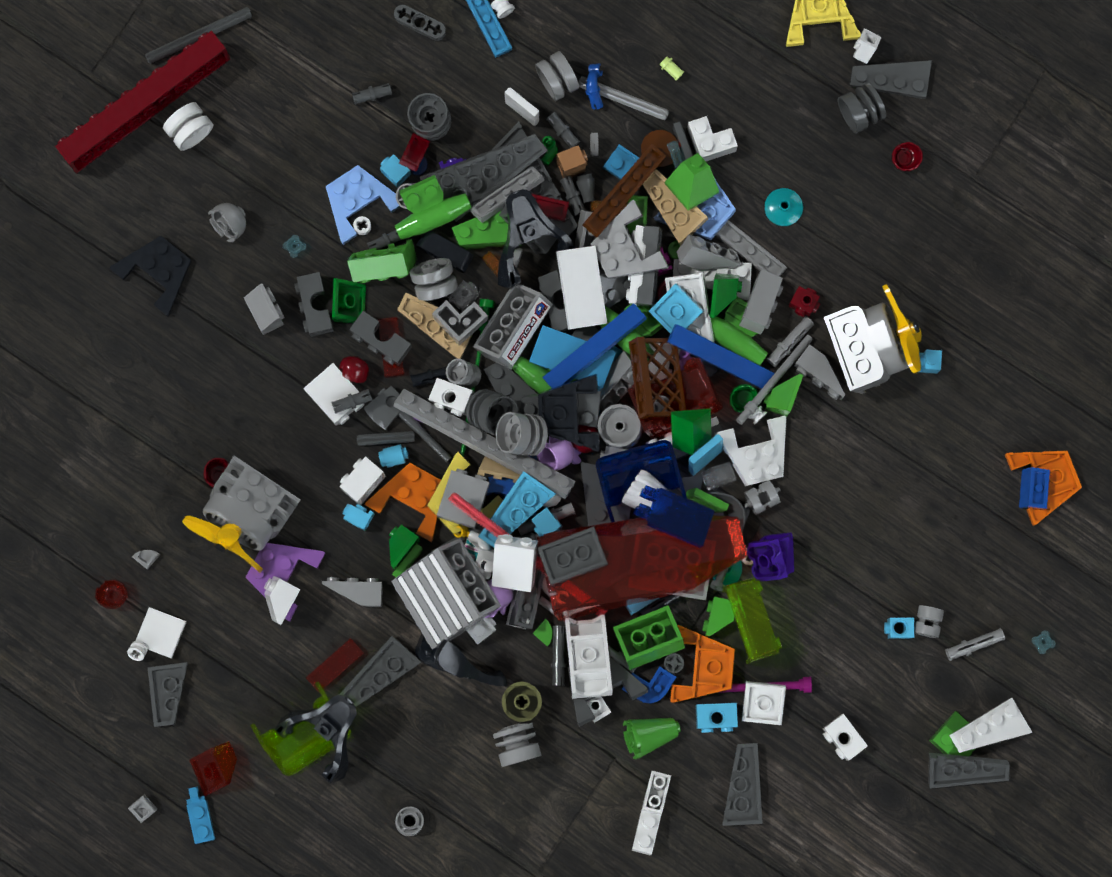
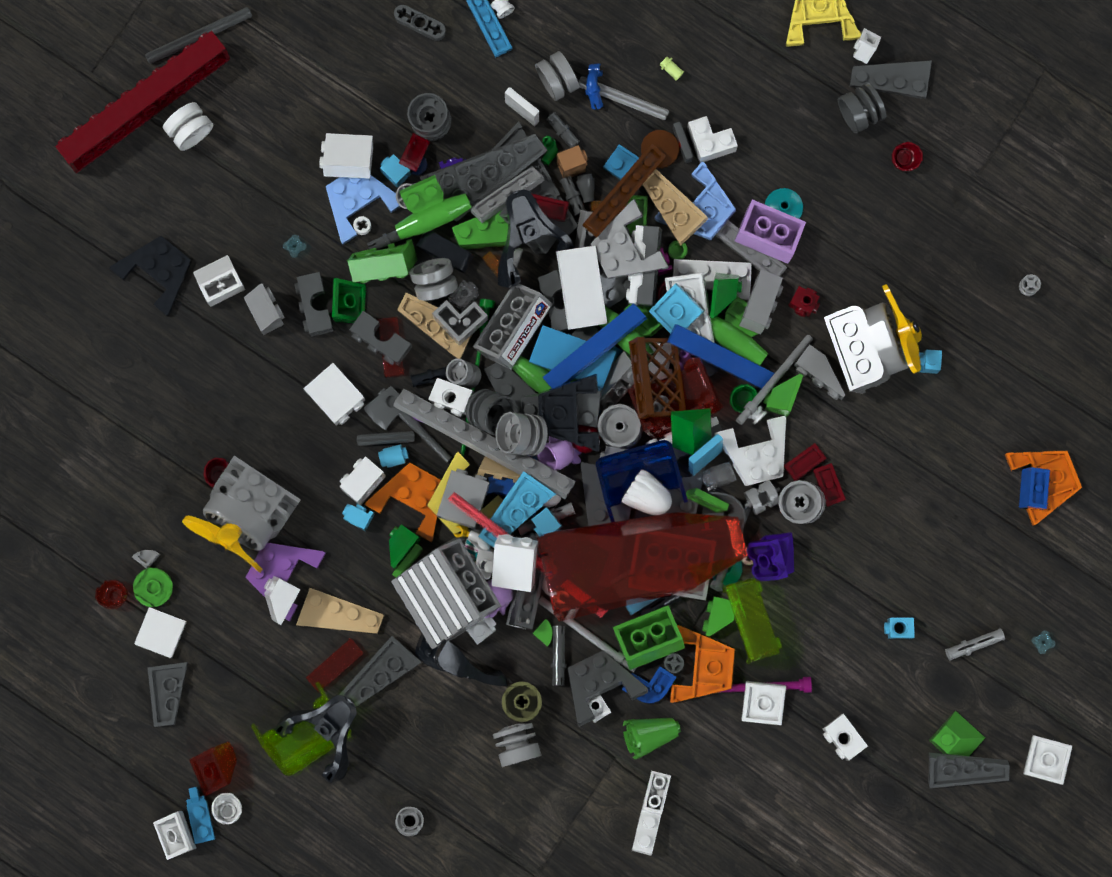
white bush [127,641,148,661] -> none
light grey tile [128,794,157,823] -> none
light grey cylinder [208,203,246,242] -> none
light grey slope [322,577,383,607] -> none
dark grey pin [331,389,372,414] -> none
dark red hair [339,356,369,383] -> none
dark grey pin [352,83,392,105] -> none
dark grey tile [538,526,608,586] -> none
white piece [565,615,612,699] -> none
light grey tile [590,133,598,157] -> none
clear blue tile [633,485,714,548] -> none
bright green slope [665,153,719,211] -> none
clear light blue axle [667,141,684,169] -> none
light grey slope [677,234,741,269] -> none
medium azure brick [696,703,738,733] -> none
dark grey wing [722,743,762,826] -> none
light grey pin [766,316,814,367] -> none
light grey wheel [914,605,944,638] -> none
white wing [949,698,1032,753] -> none
none -> bright green tile [133,568,173,607]
none -> white slope [153,811,196,860]
none -> white slope [193,255,245,307]
none -> white hair [211,793,242,825]
none -> tan wing [296,588,385,634]
none -> white brick [320,133,373,179]
none -> lavender brick [735,200,806,264]
none -> light grey wheel [778,480,826,524]
none -> dark red tile [784,443,827,481]
none -> dark red plate [813,463,846,507]
none -> light grey wheel [1019,274,1041,296]
none -> white tile [1023,735,1072,785]

